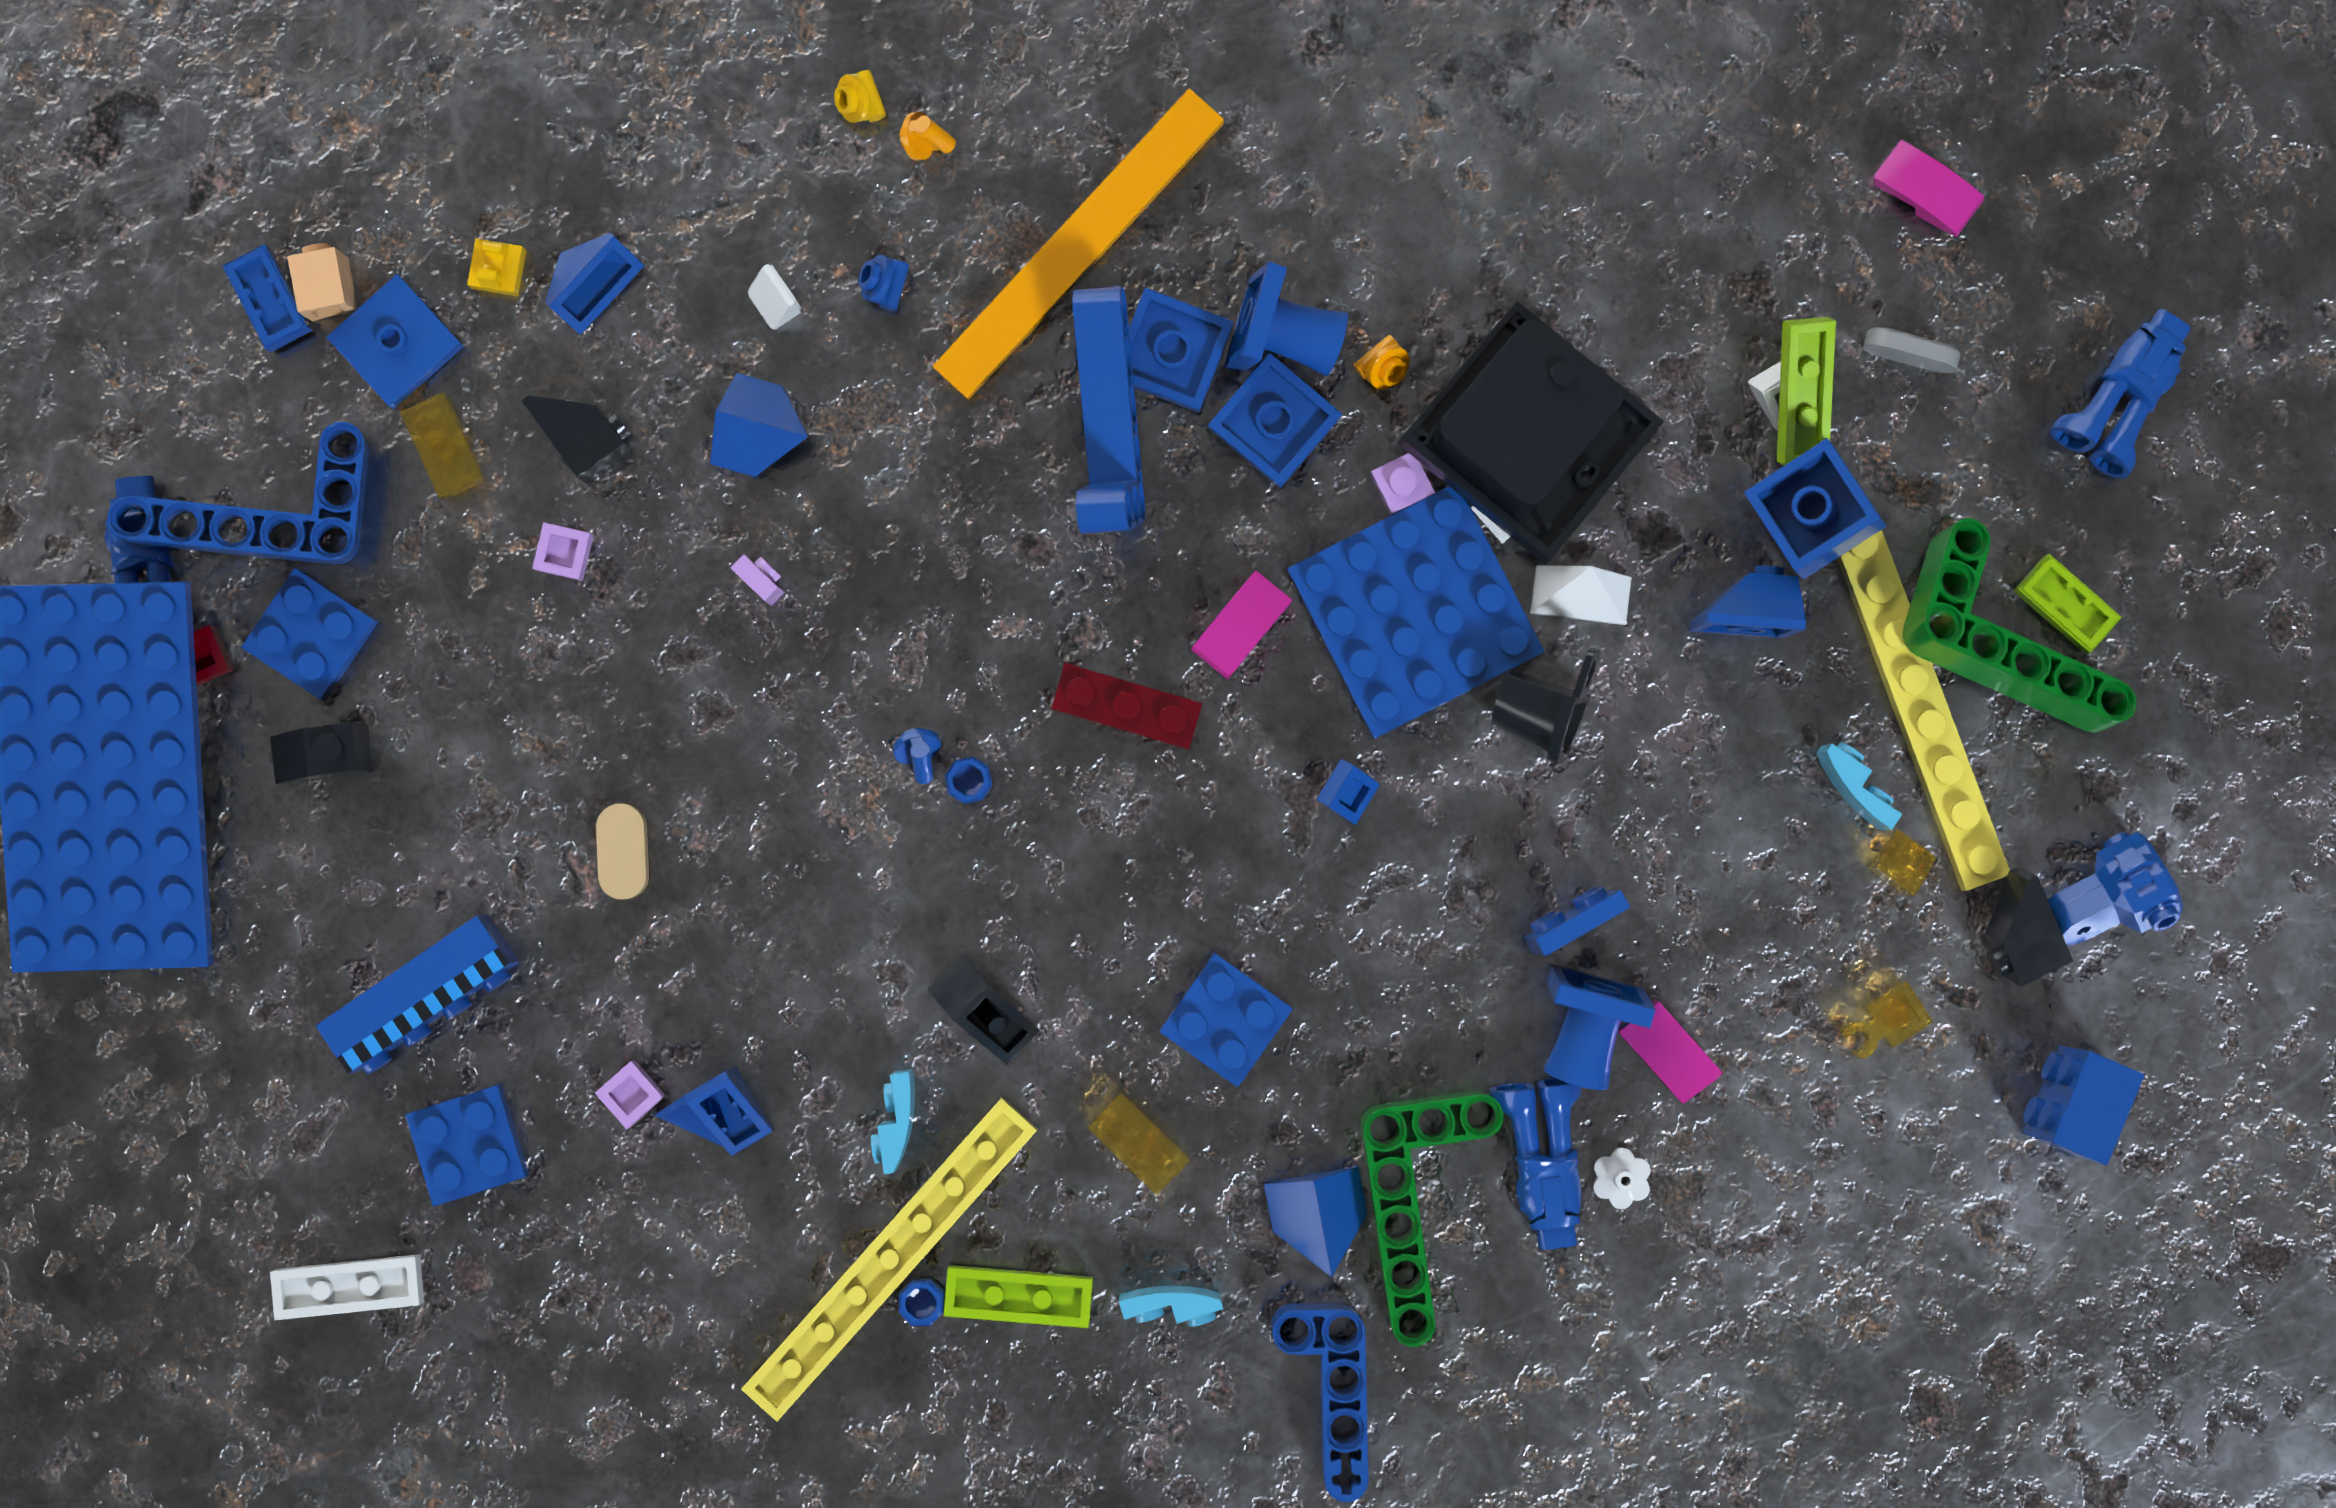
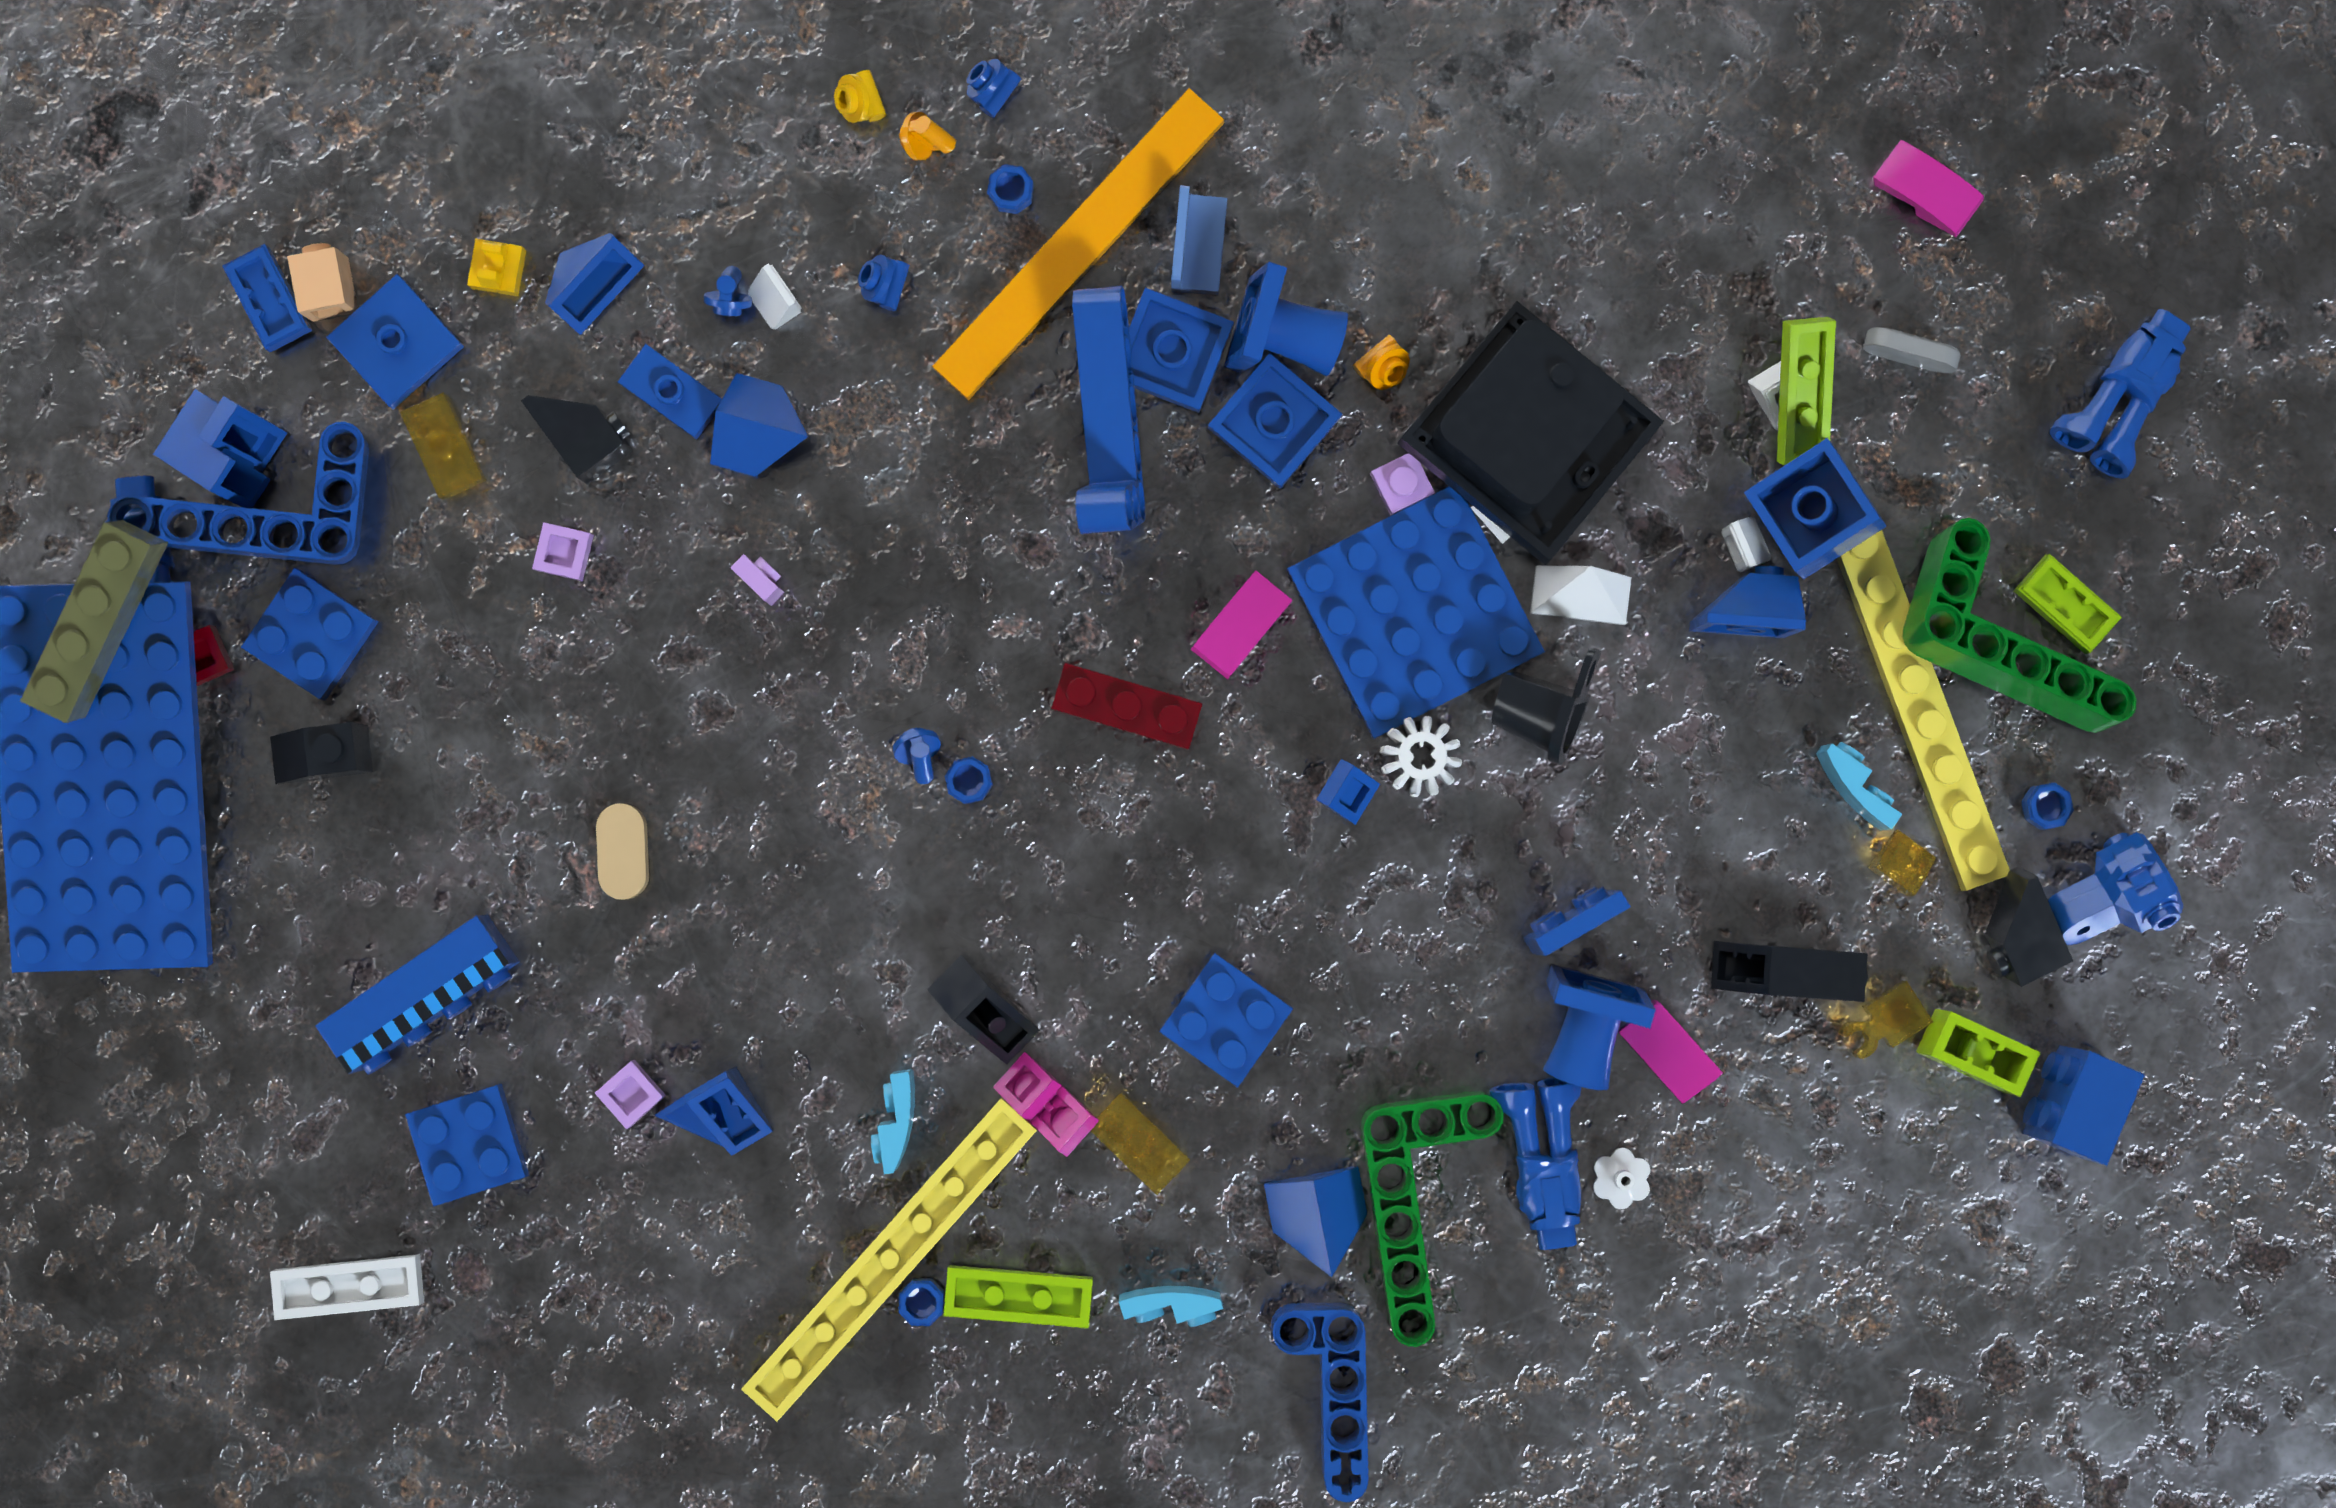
none -> olive brick [20,520,168,723]
none -> blue plate [153,389,288,508]
none -> blue plate [618,344,722,440]
none -> blue plate [704,266,752,316]
none -> blue plate [967,59,1021,118]
none -> blue tile [987,164,1034,214]
none -> dark pink slope [993,1051,1099,1157]
none -> medium blue panel [1171,185,1227,296]
none -> white gear [1380,716,1462,797]
none -> black slope [1711,941,1868,1002]
none -> white slope [1721,517,1771,573]
none -> lime brick [1916,1009,2041,1097]
none -> blue tile [2021,782,2074,830]

